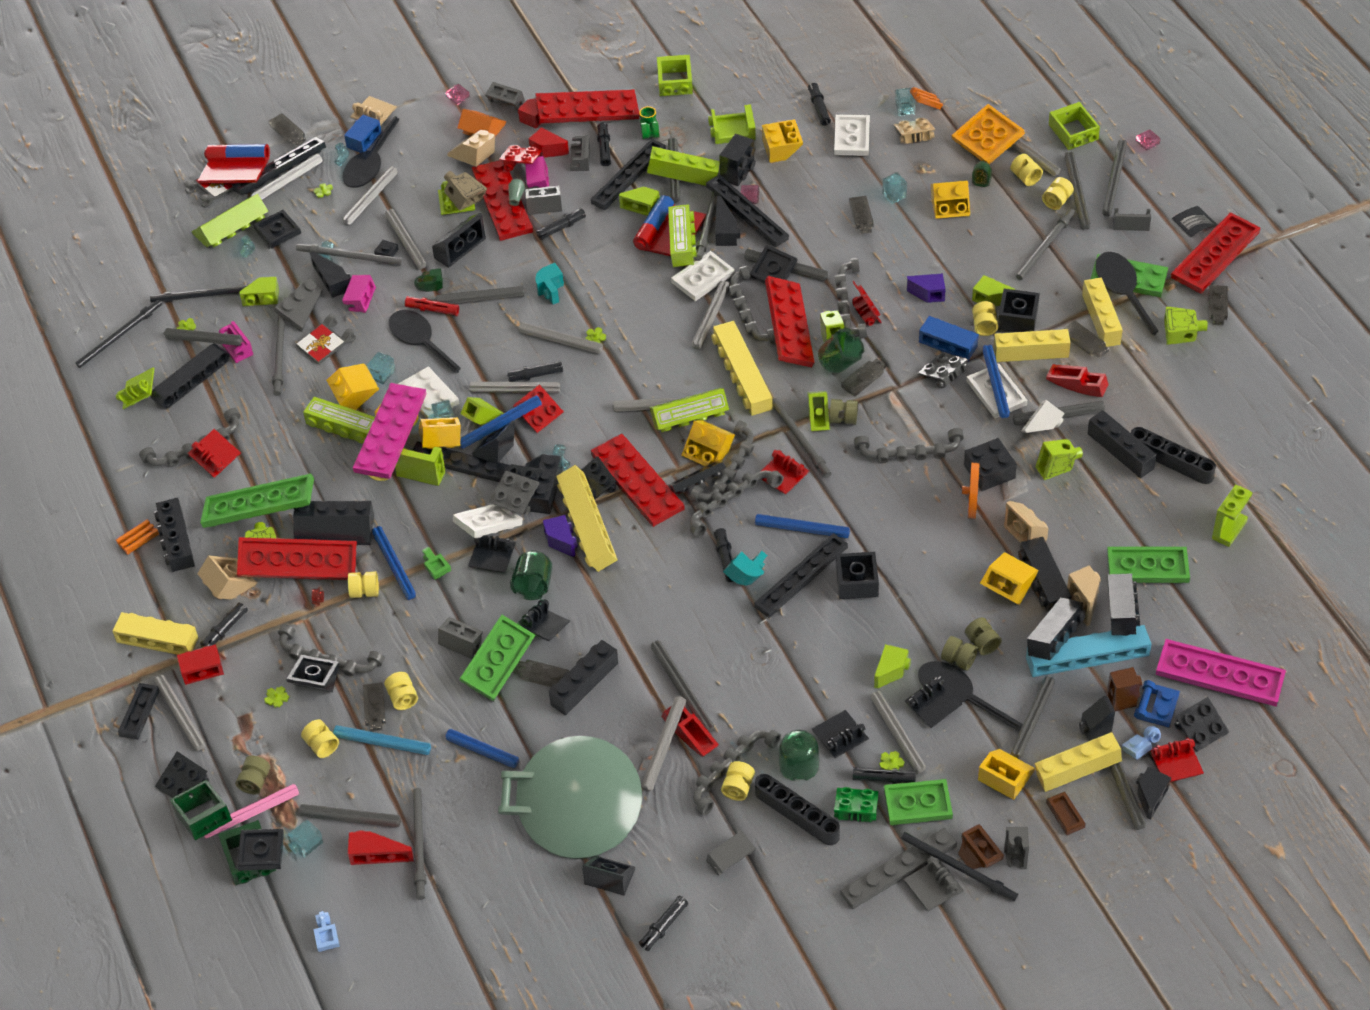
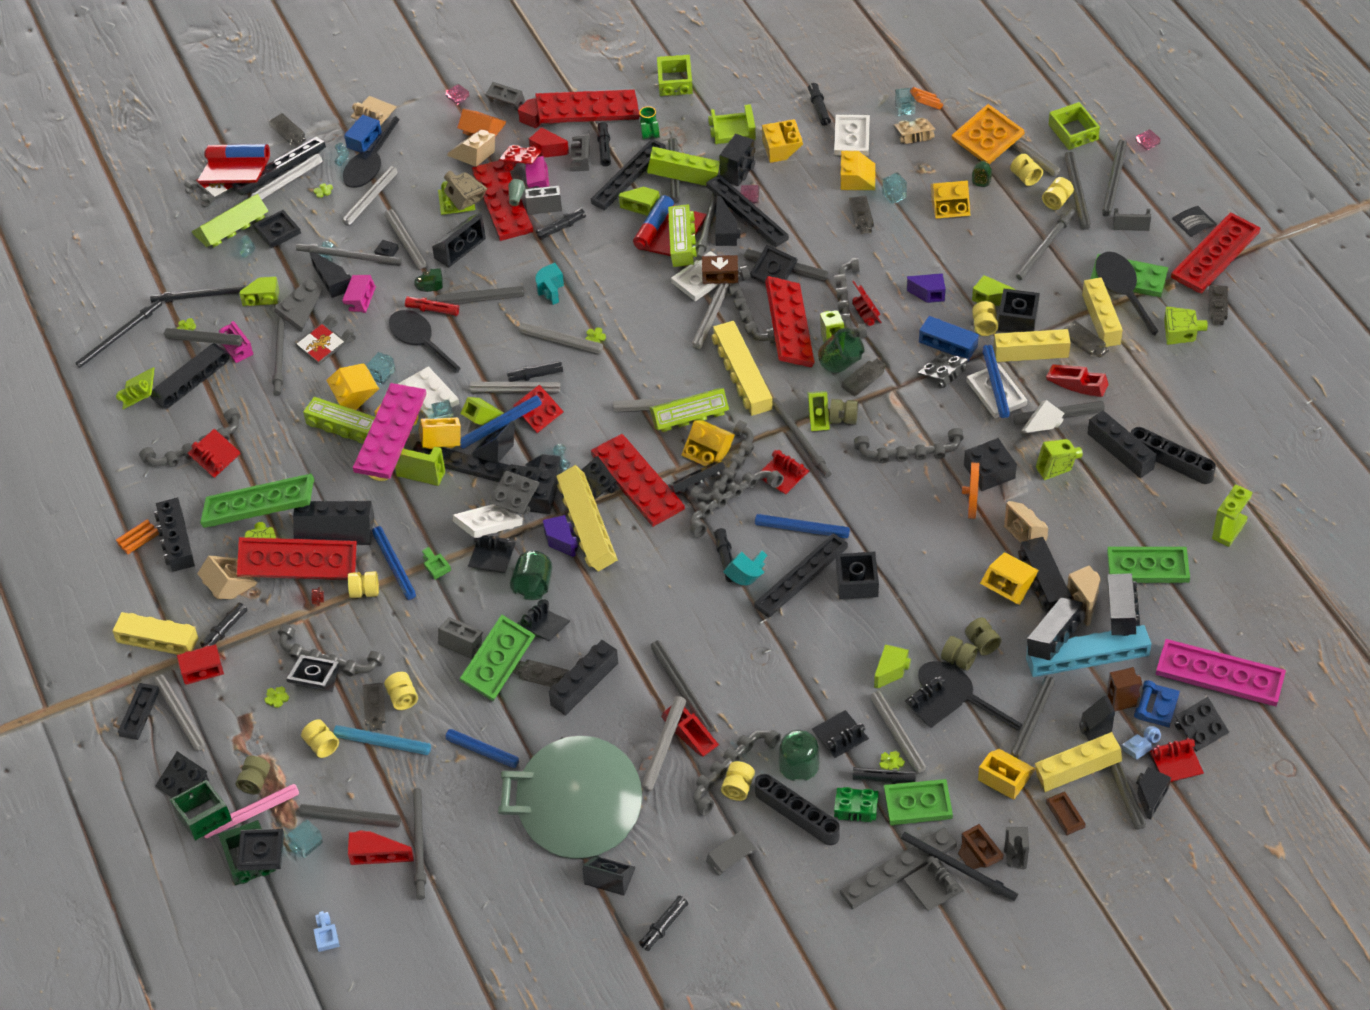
none -> reddish brown brick [702,255,738,284]
none -> yellow slope [841,151,875,190]

